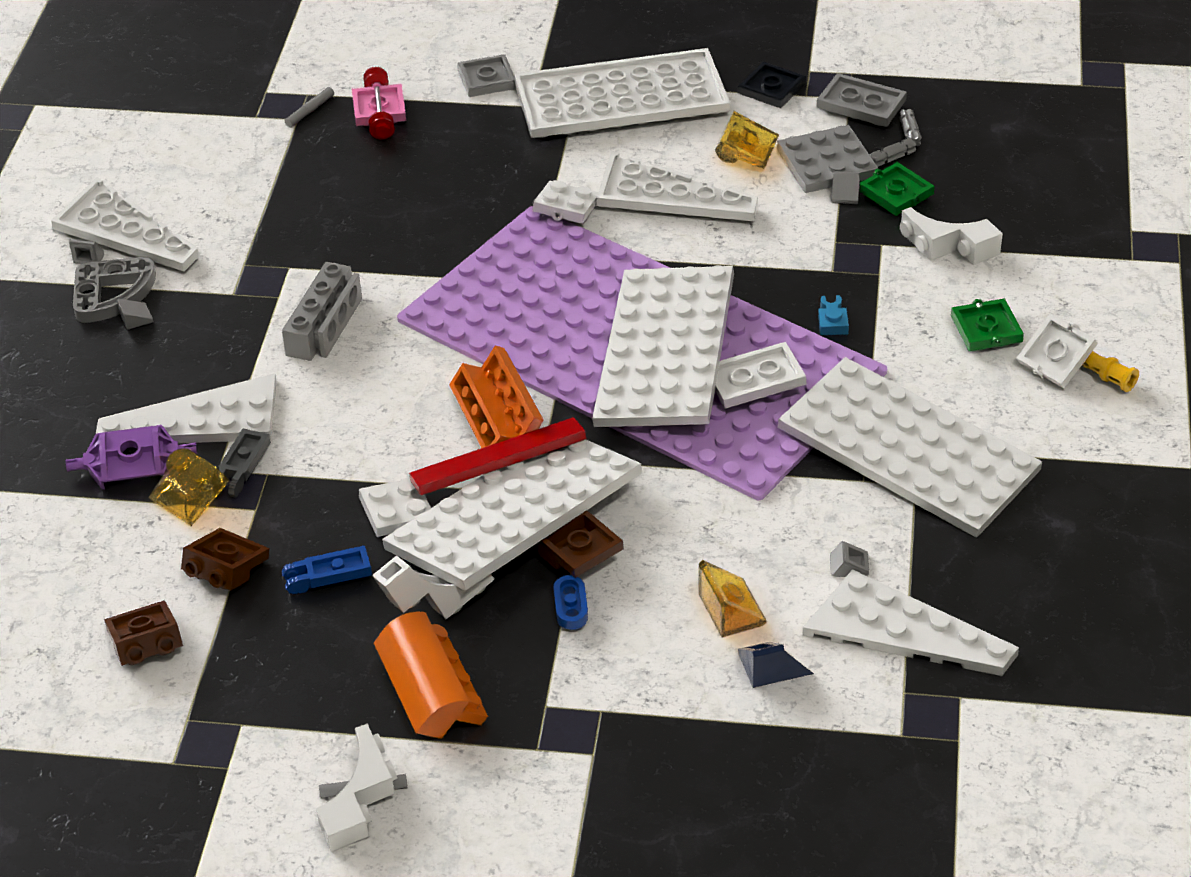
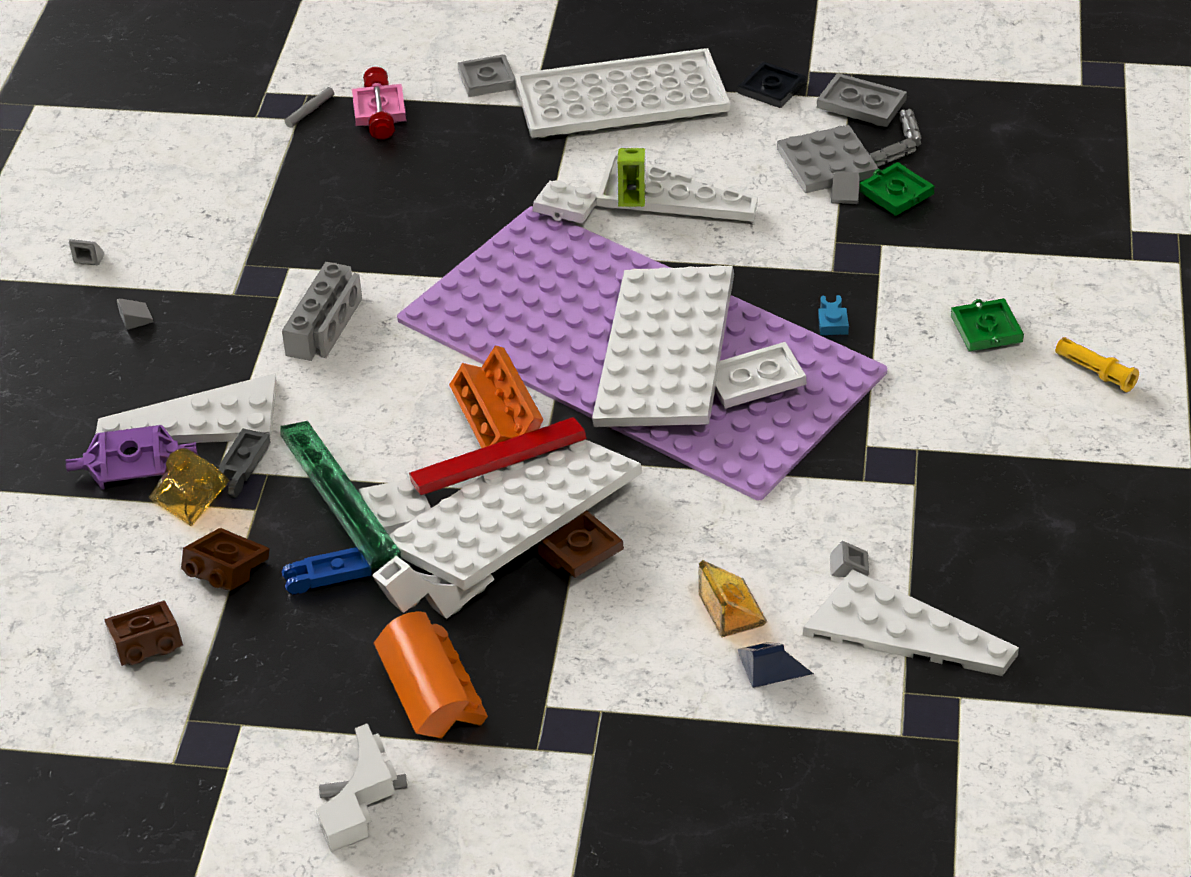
white wing [51,177,199,271] -> none
light grey beam [73,257,156,323] -> none
blue plate [554,575,588,630] -> none
clear yellow slope [715,111,779,169] -> none
white plate [777,357,1042,538] -> none
white arch [900,207,1003,265] -> none
white plate [1016,313,1098,389] -> none
none -> clear green plate [280,421,401,569]
none -> lime torso [617,148,646,207]

